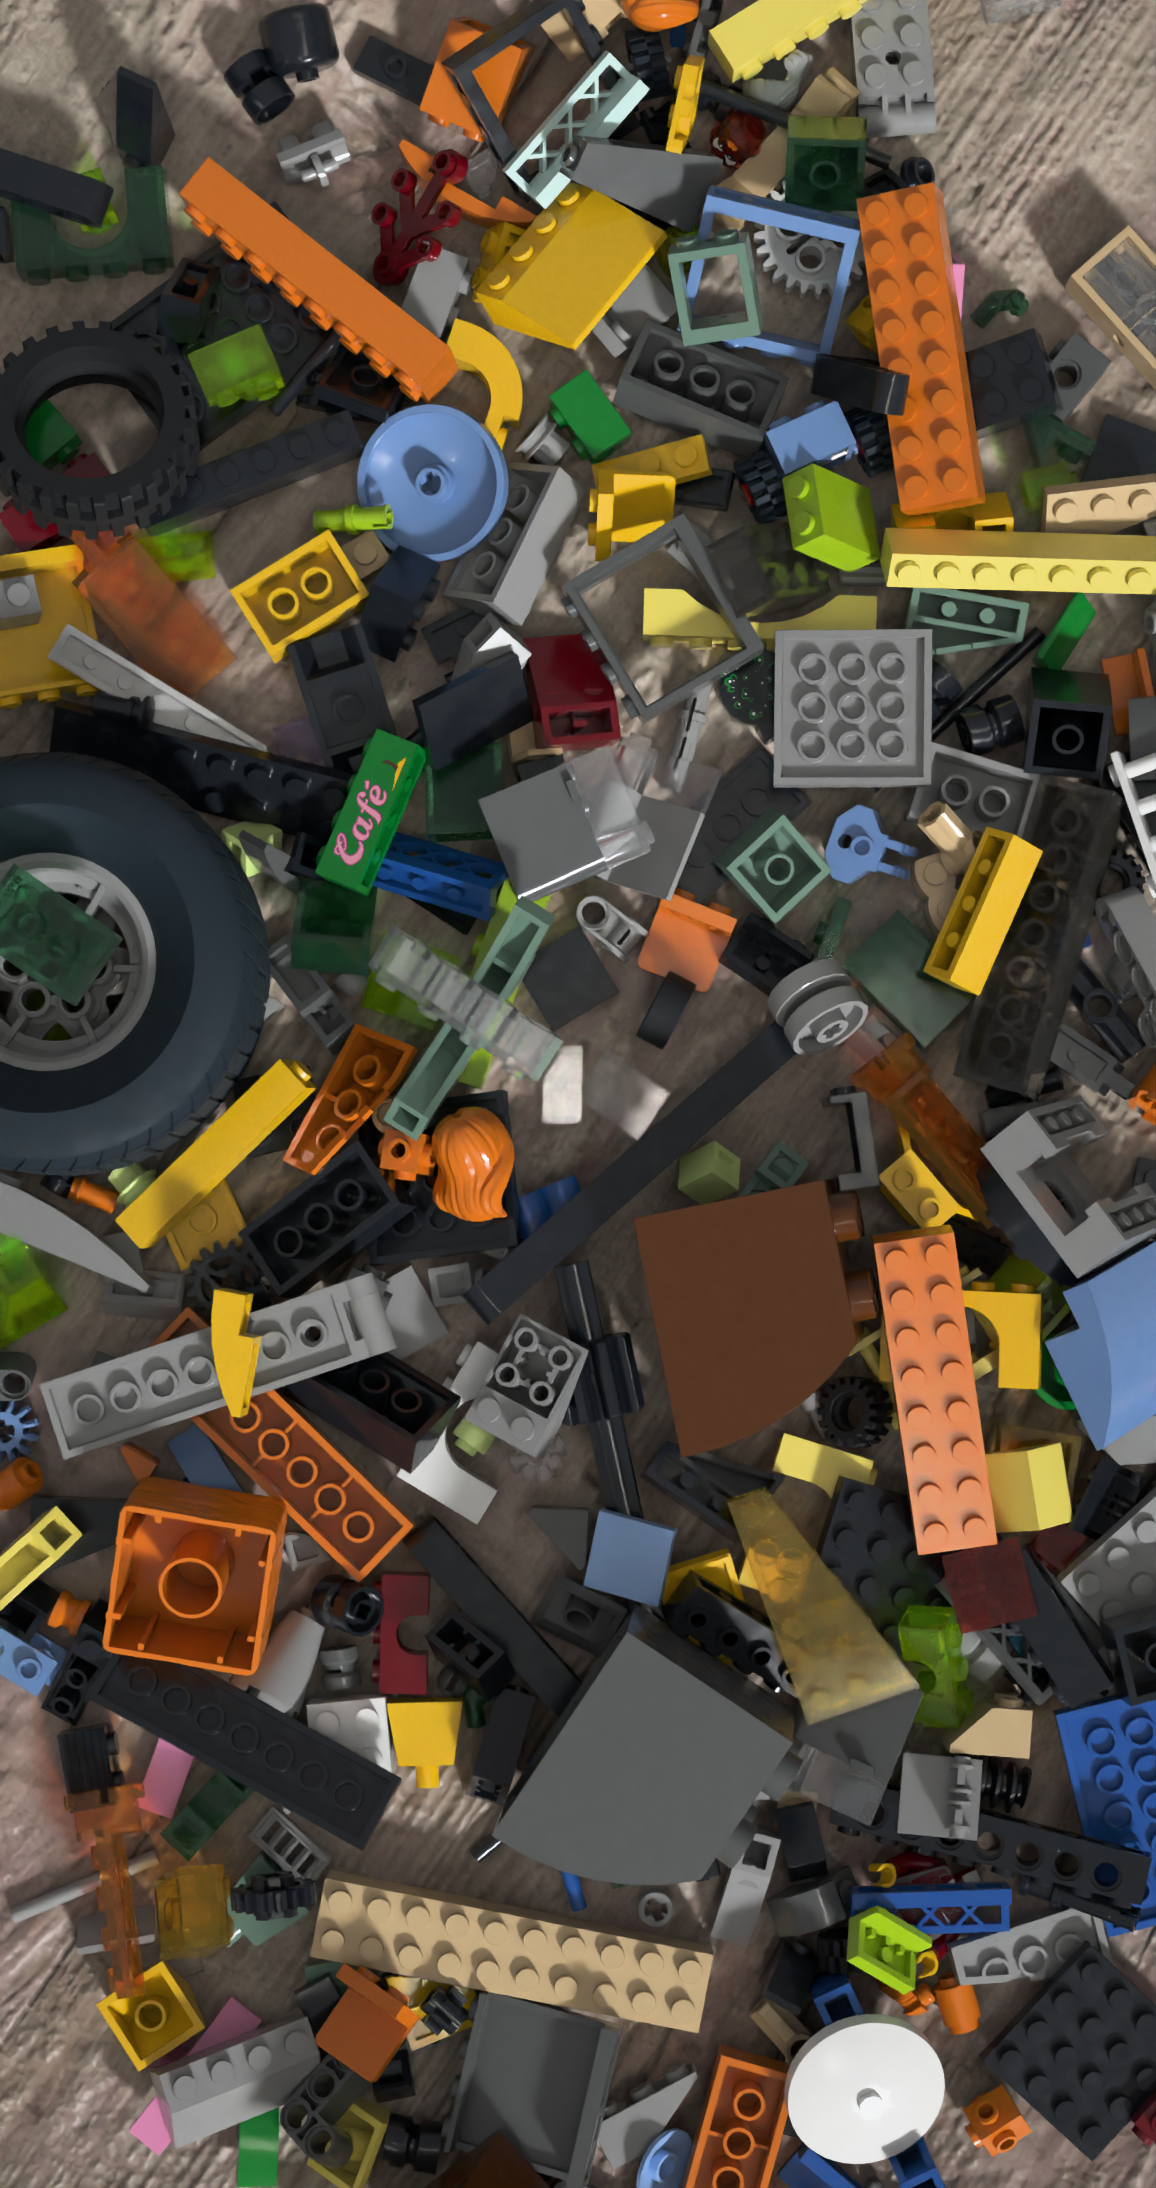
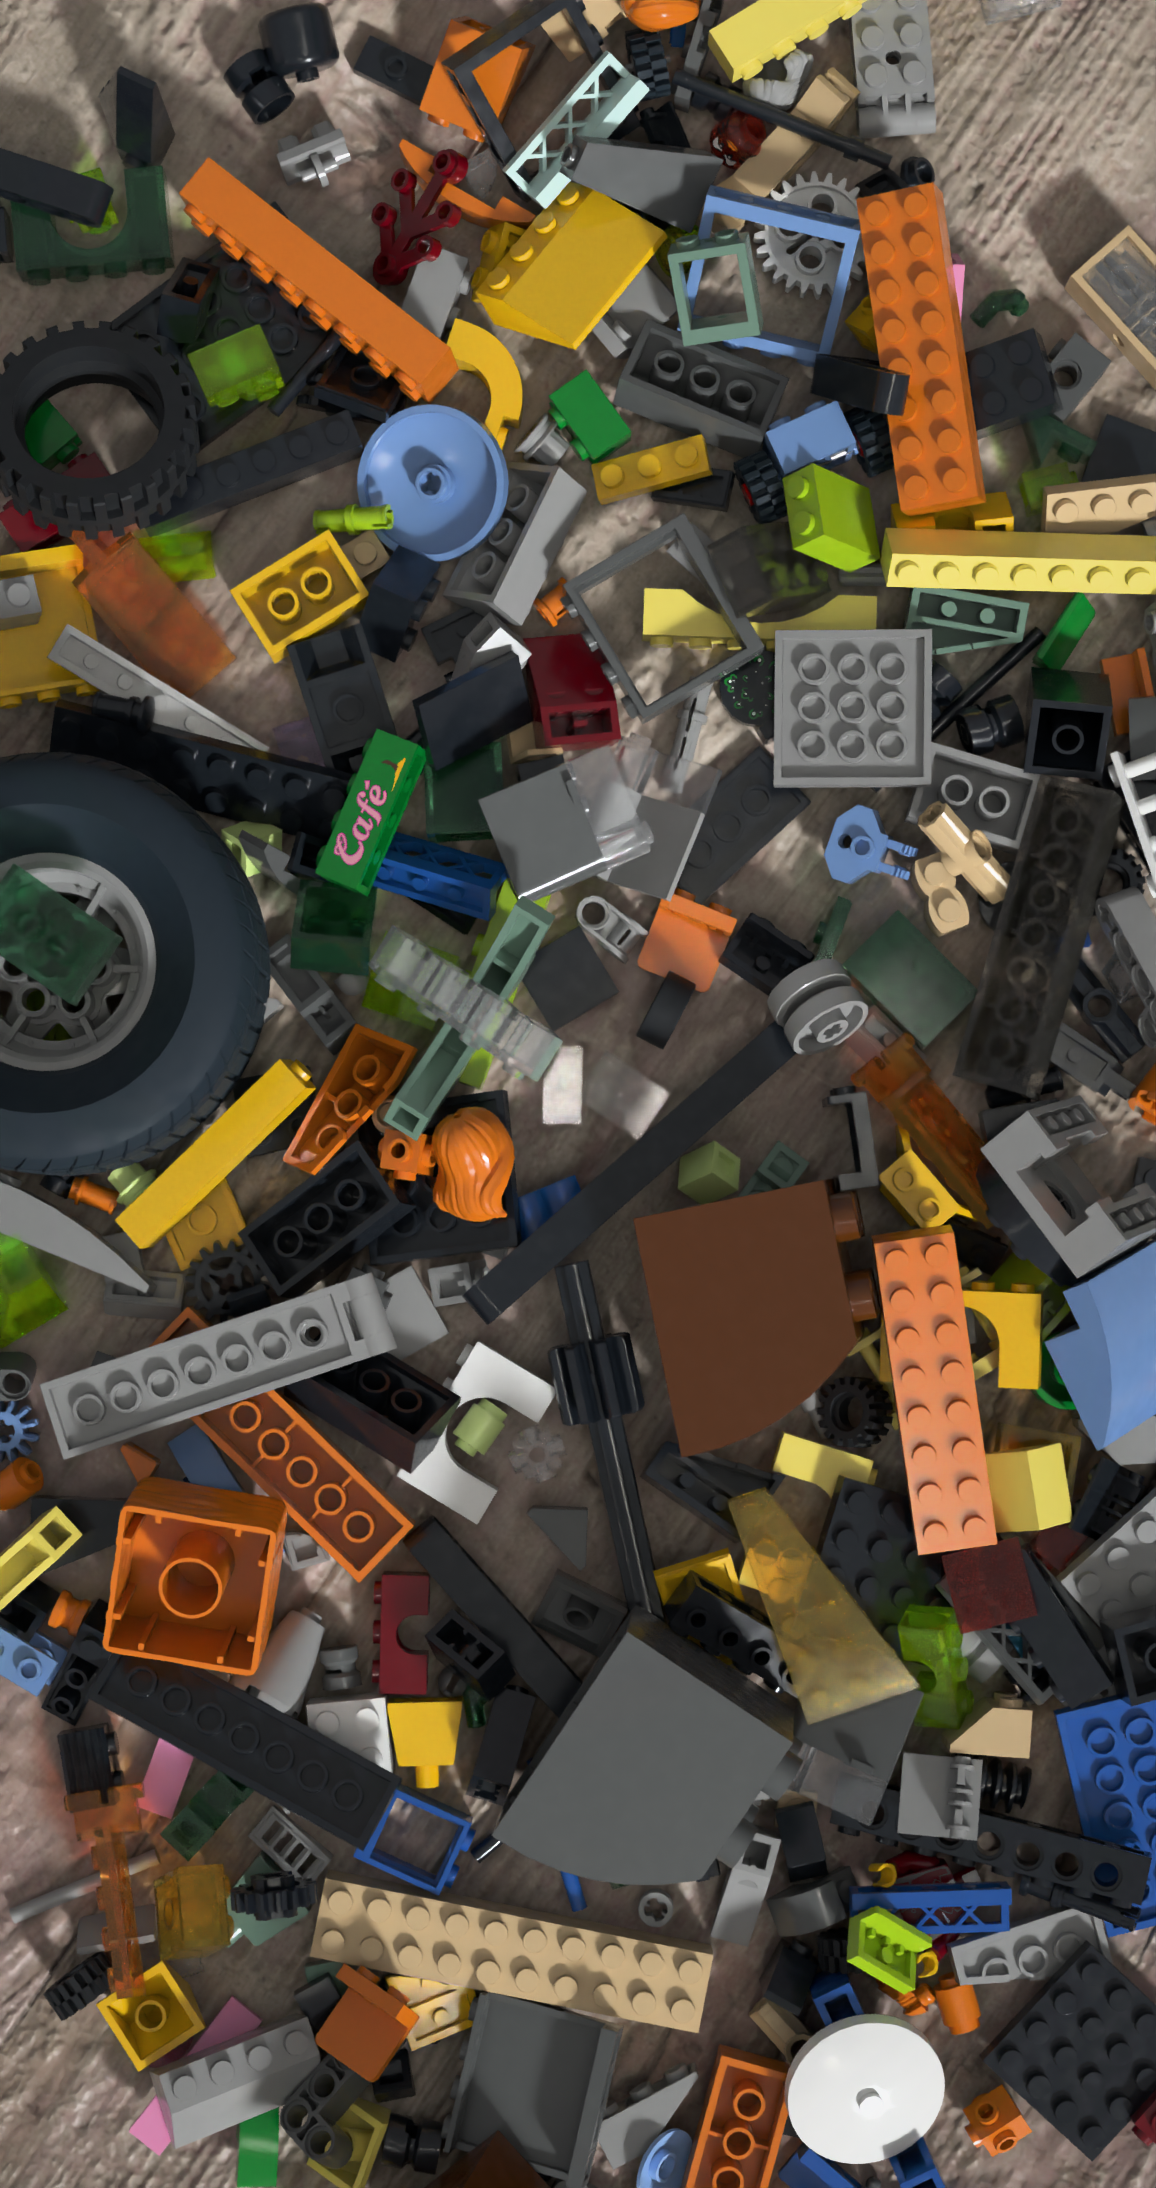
yellow slope [211,1288,262,1418] -> none
black wheel [310,1574,384,1637] -> none
black gear [420,1985,469,2036] -> none
light grey slope [464,1314,589,1459] -> none
light blue tile [583,1508,677,1607] -> none
yellow bracket [588,469,676,562] -> none
yellow wing [666,54,705,154] -> none
sand green brick [713,808,832,924] -> none
clear green brick [785,115,867,212] -> none
yellow brick [923,827,1043,996] -> none
none -> black tyre [43,1951,120,2021]
none -> blue window [353,1784,476,1896]
none -> orange bush [533,577,567,628]

